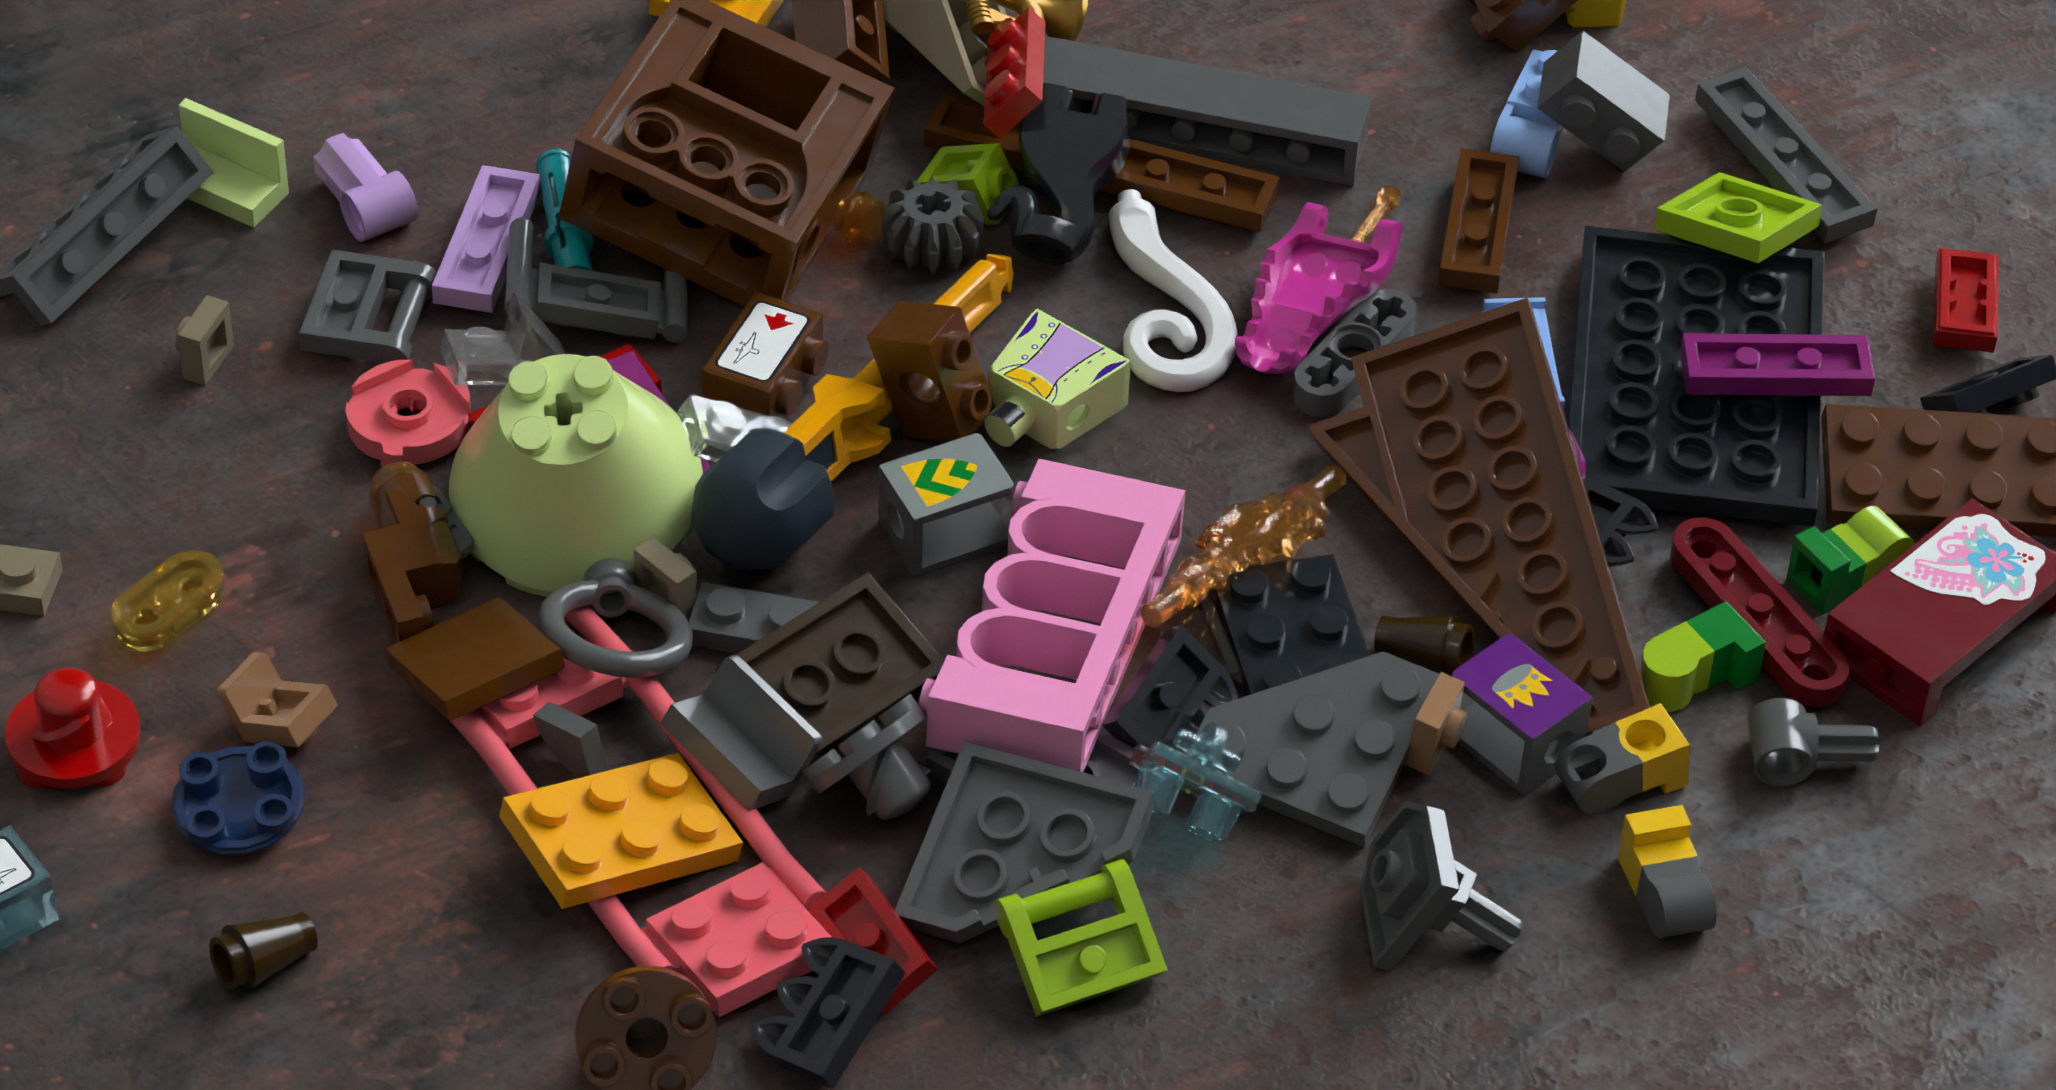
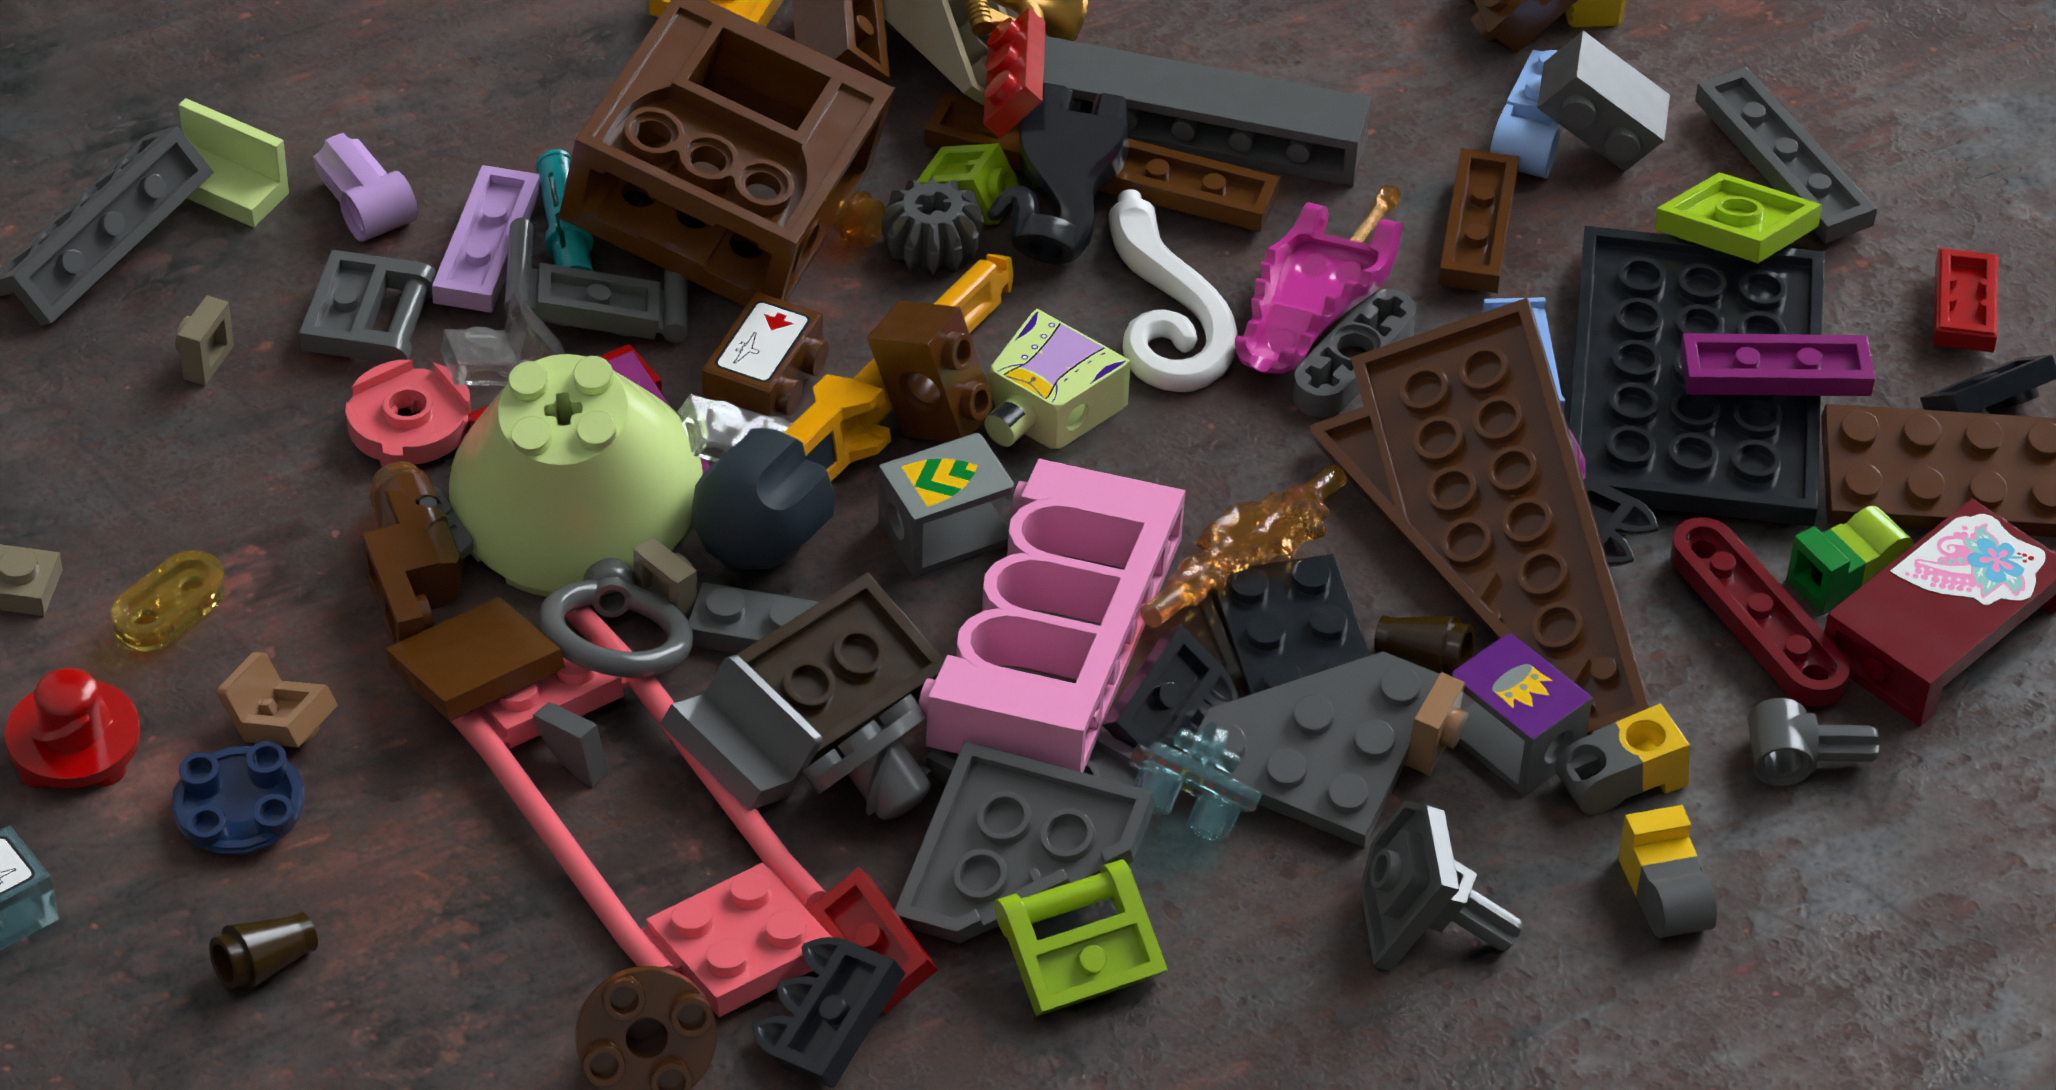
light orange plate [499,753,743,909] -> none
leg [1641,601,1766,712] -> none

